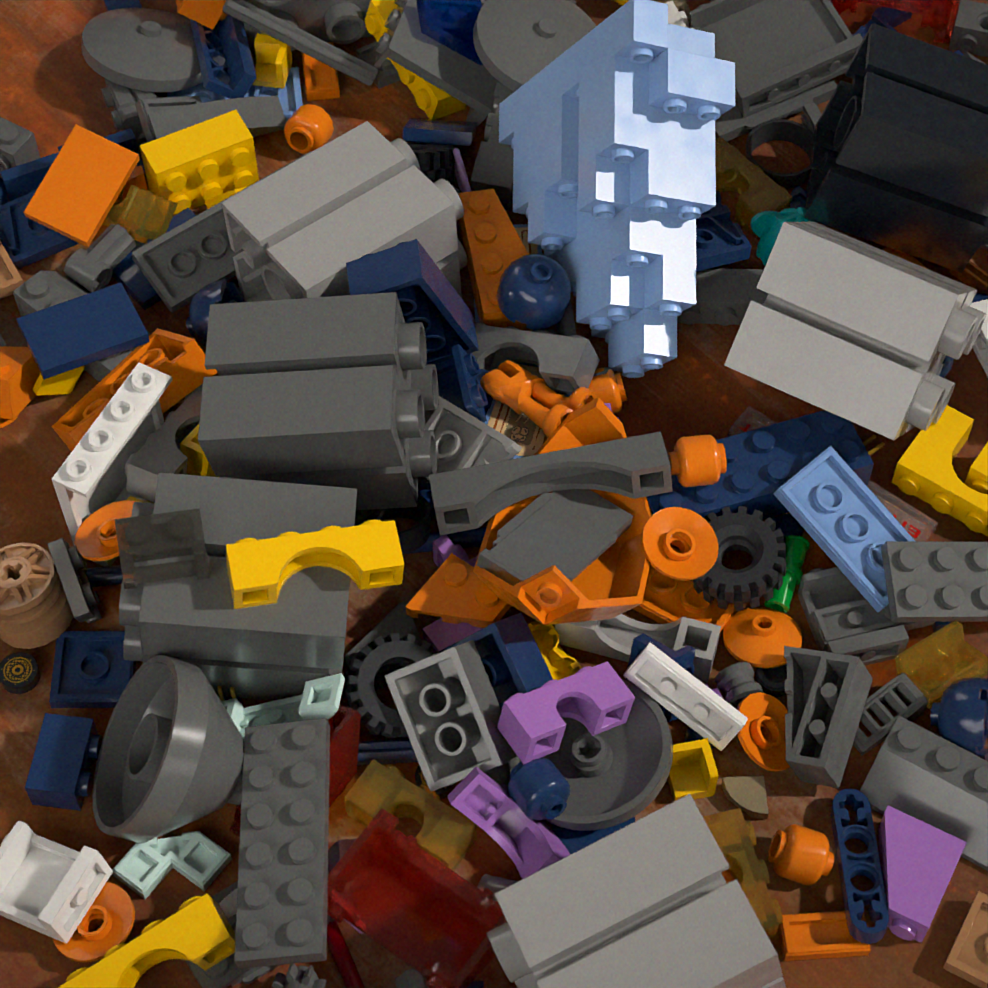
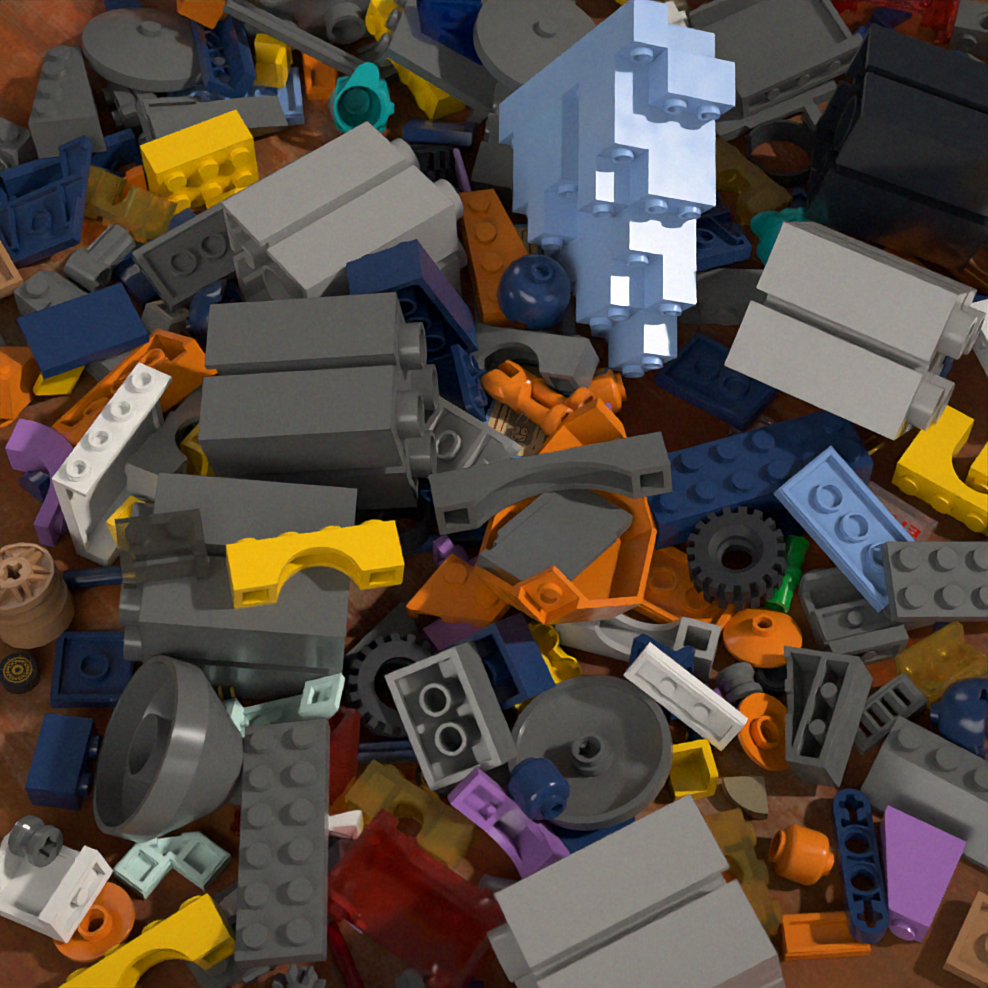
orange tile [24,124,140,247] -> none
dark grey plate [48,538,102,624] -> none
orange dish [75,500,136,561] -> none
orange head [284,104,334,154] -> none
medium lavender arch [497,661,635,764] -> none
orange dish [641,507,719,581] -> none
orange head [667,435,727,487] -> none
none -> medium lavender arch [5,418,74,548]
none -> dark grey wheel [8,815,63,868]
none -> dark blue tile [19,470,50,504]
none -> dark grey wedge [28,45,107,159]
none -> white slope [141,300,190,334]
none -> teal piece [328,62,394,133]
none -> white slope [328,810,364,848]
none -> dark blue tile [654,331,781,432]

